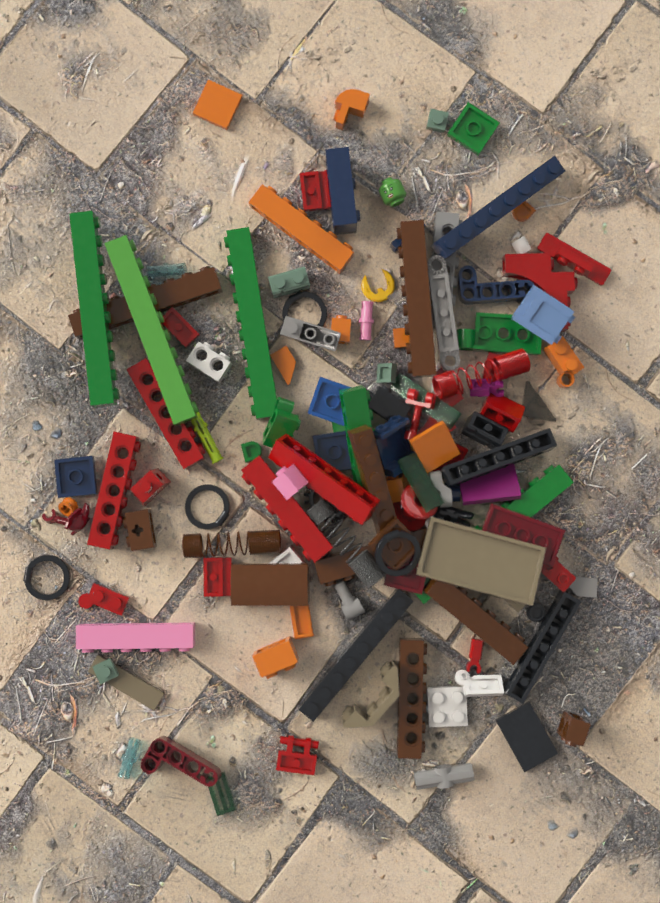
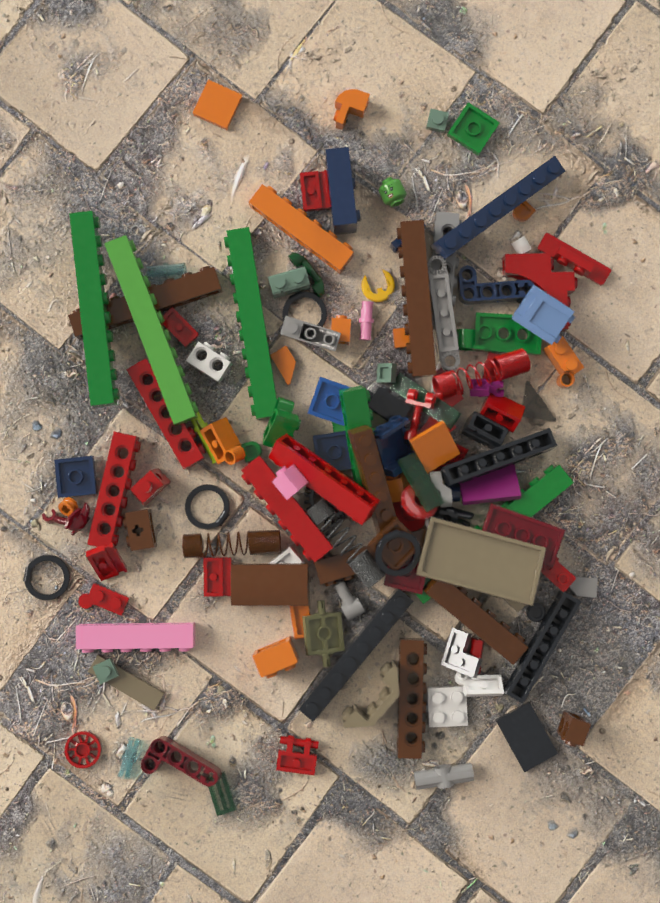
none -> red wheel [64,731,102,769]
none -> red plate [86,542,127,581]
none -> orange hinge [200,417,245,465]
none -> dark green bar [288,252,325,298]
none -> olive plate [302,600,345,667]
none -> plate [441,628,482,678]

